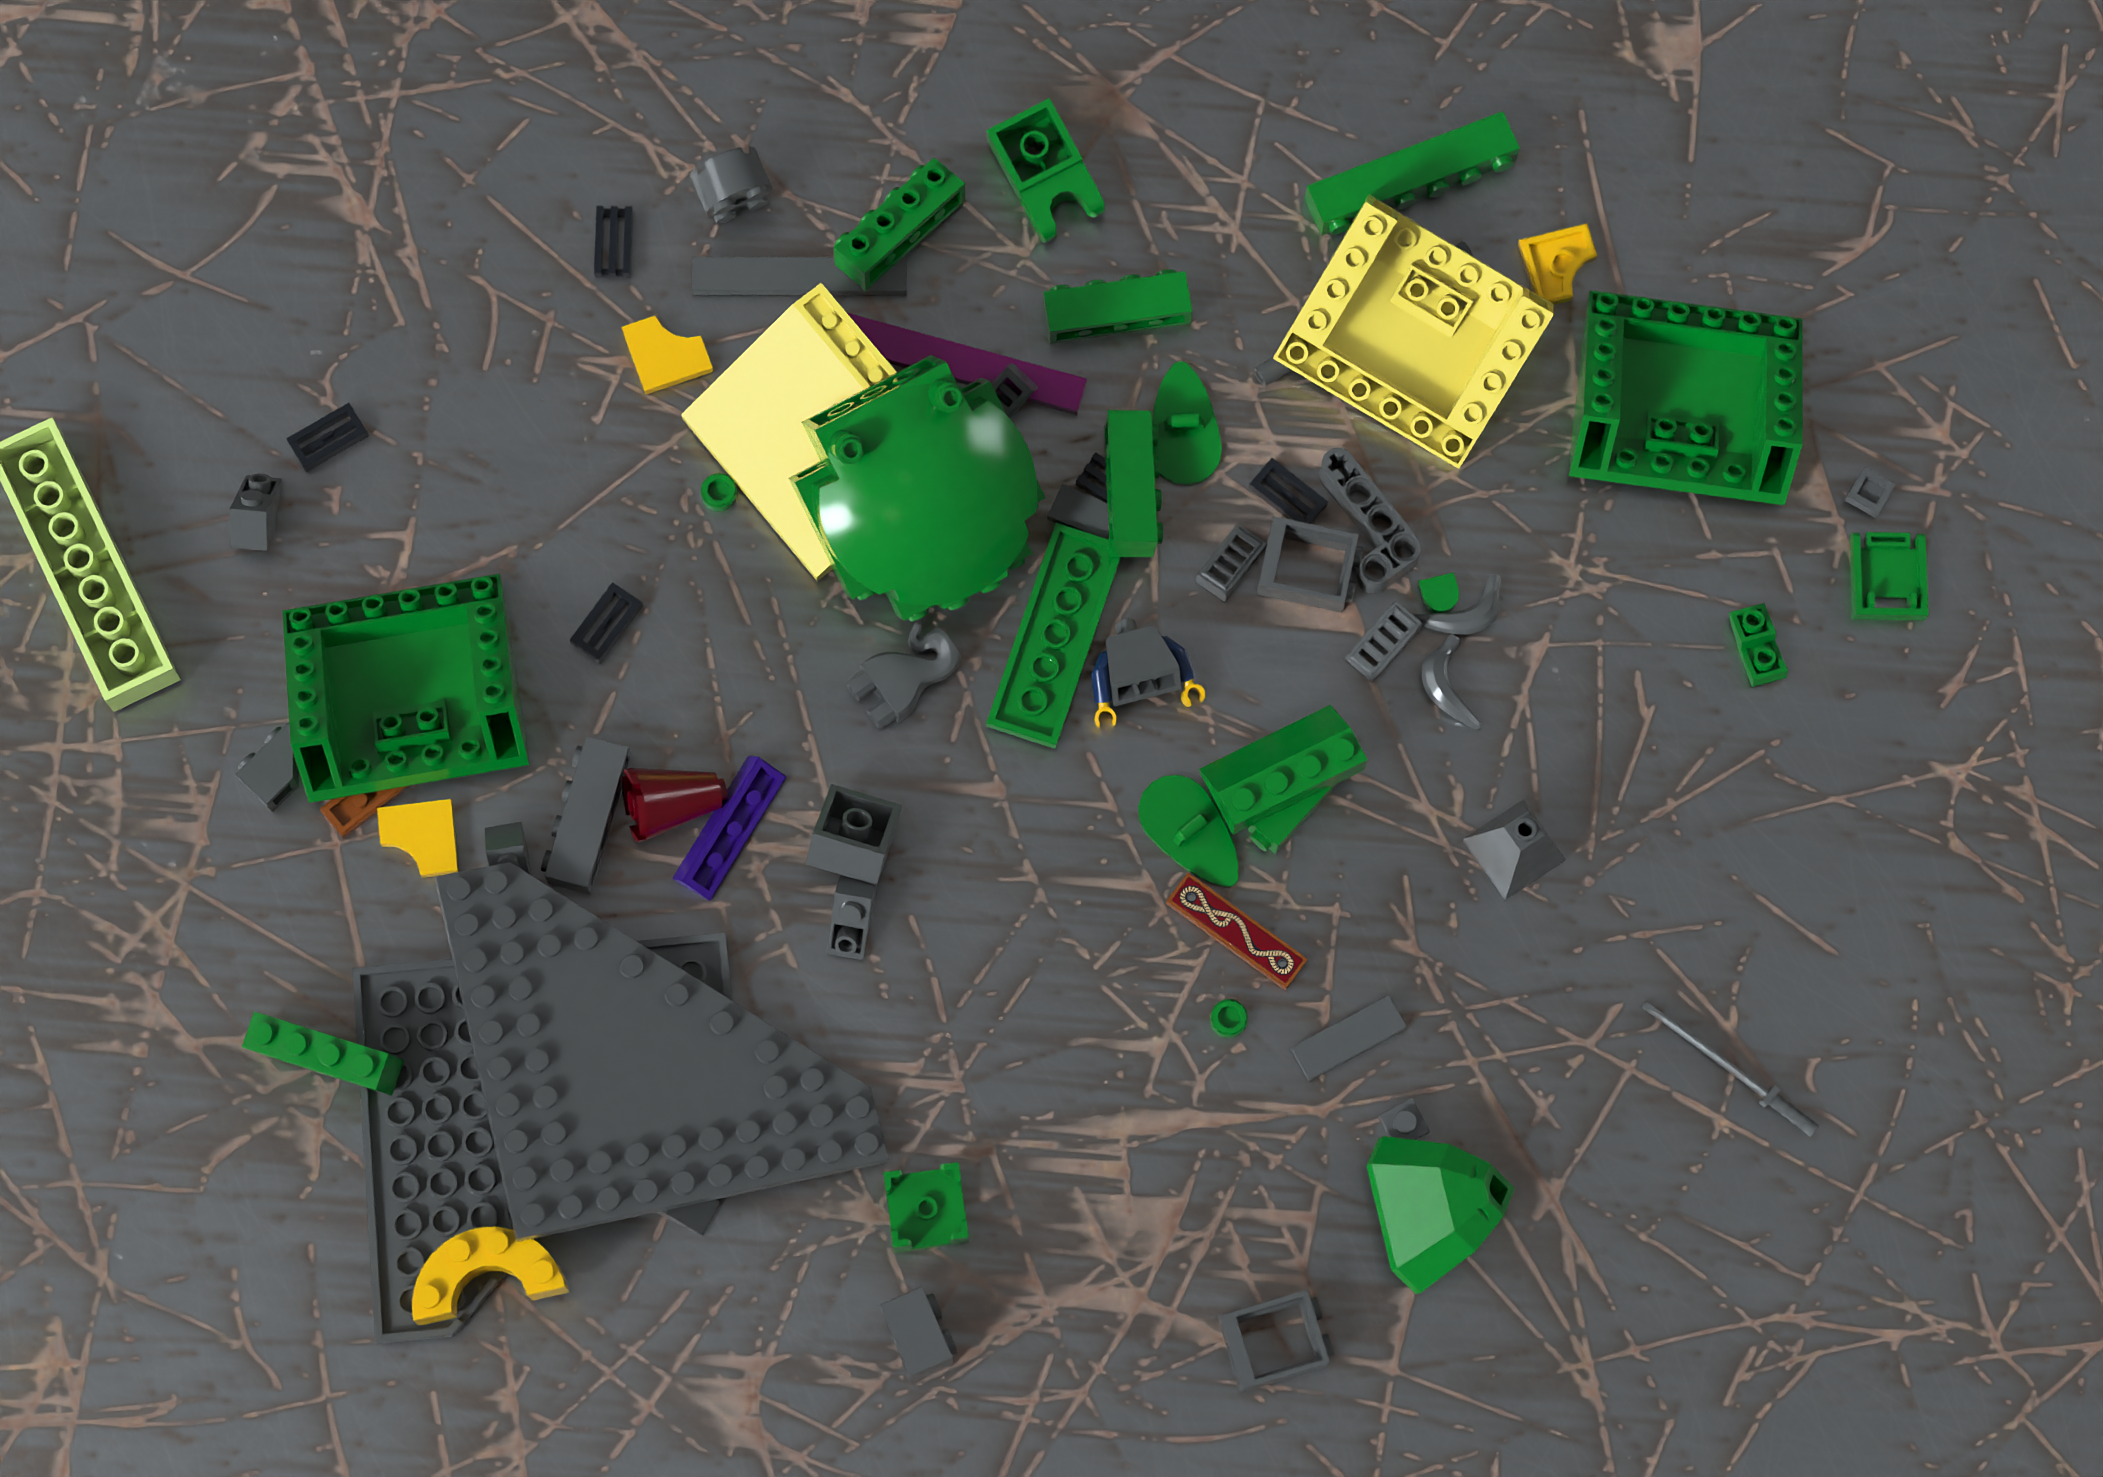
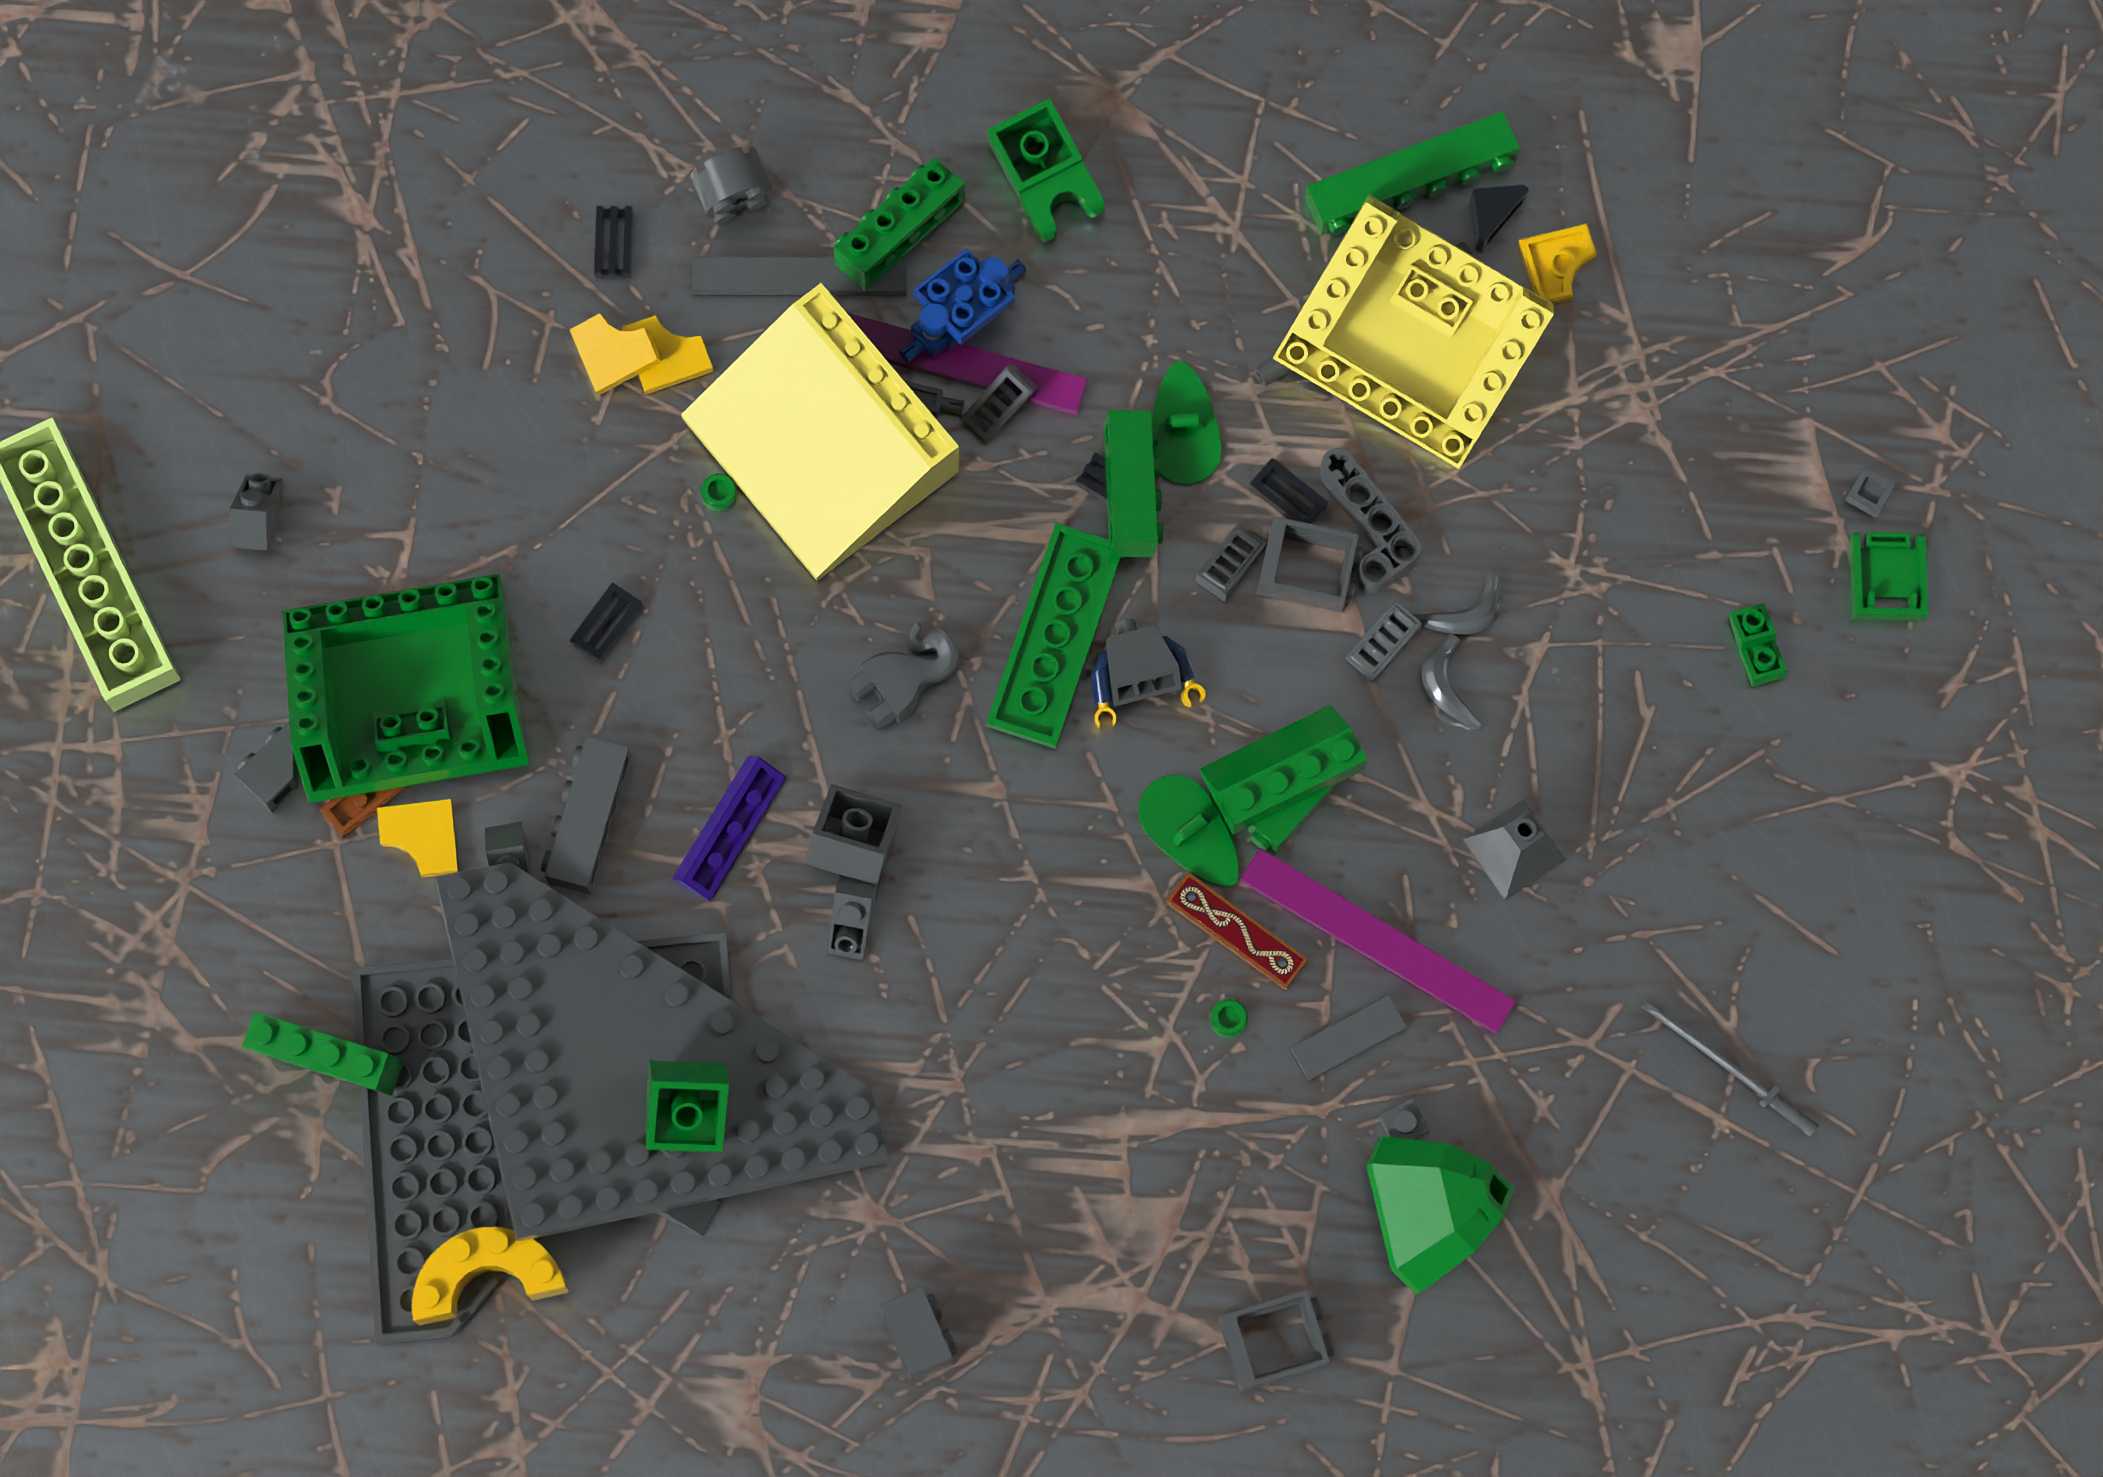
black tile [286,403,369,472] -> none
dark red cone [622,768,727,842] -> none
green windscreen [788,355,1046,622] -> none
green panel [883,1162,969,1253] -> none
green brick [1043,269,1192,344] -> none
dark grey tile [1047,484,1109,539] -> none
green tile [1418,572,1459,613] -> none
green slope [1569,290,1803,505] -> none
none -> yellow tile [570,313,662,395]
none -> green slope [646,1060,729,1152]
none -> blue piece [899,248,1027,363]
none -> magenta tile [1240,848,1516,1034]
none -> black slope [1470,185,1529,253]

